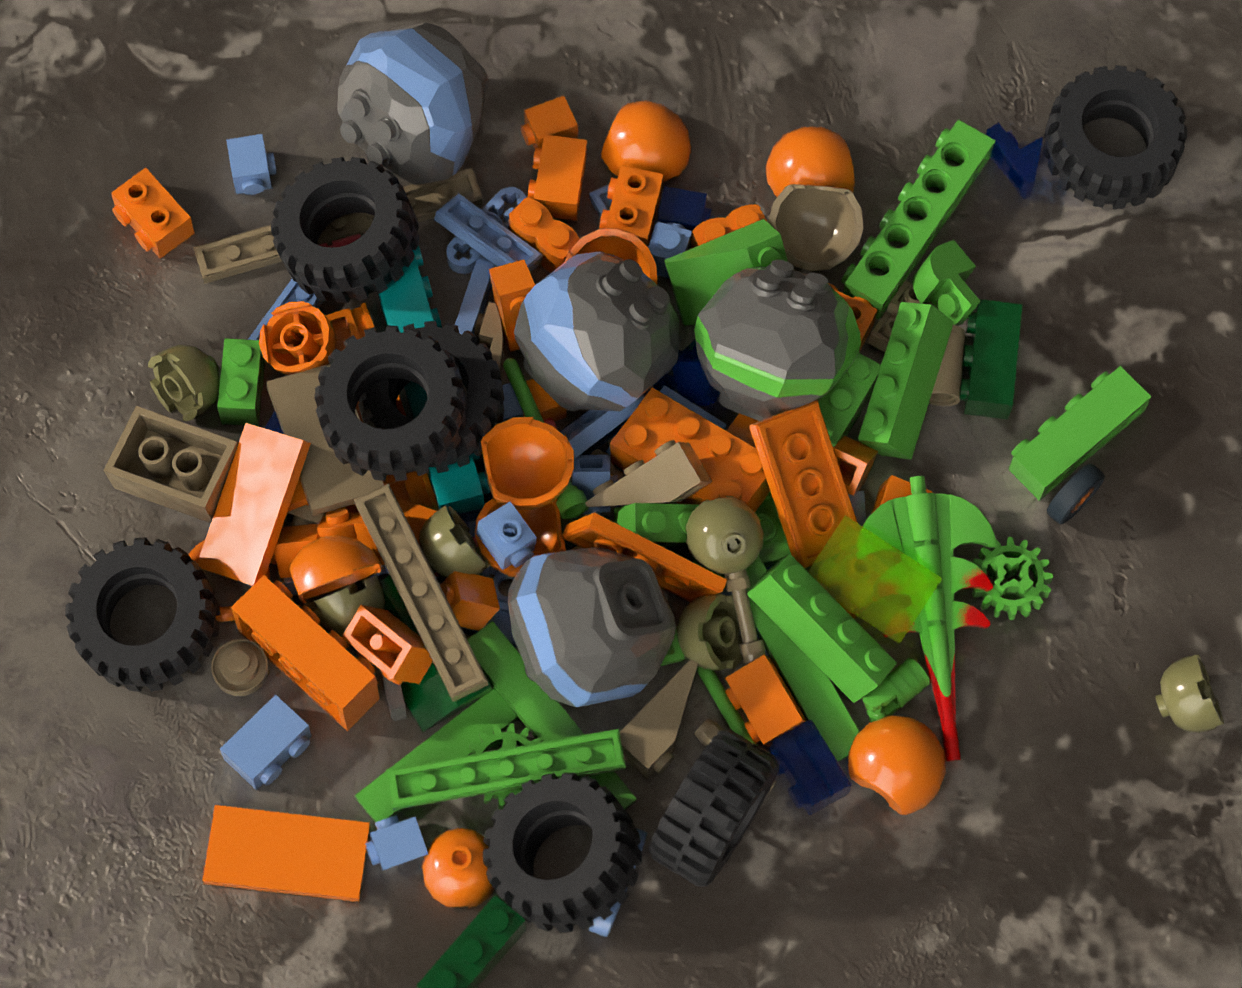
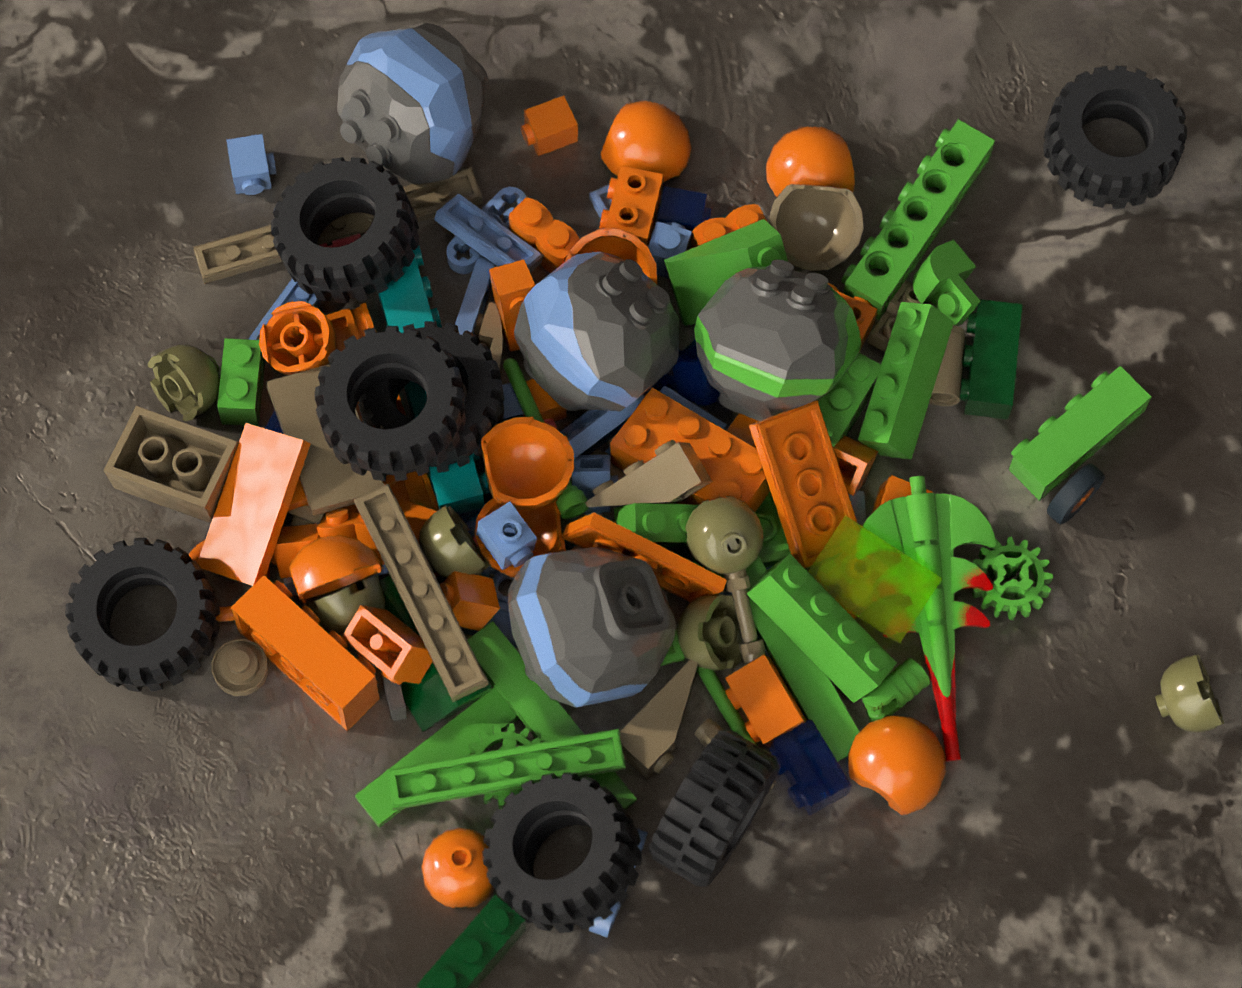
orange brick [111,167,195,259] -> none
orange tile [202,805,371,902] -> none
medium blue brick [220,695,311,790] -> none
medium blue brick [365,815,428,871] -> none
orange brick [528,134,587,221] -> none
clear blue slope [985,122,1043,200] -> none

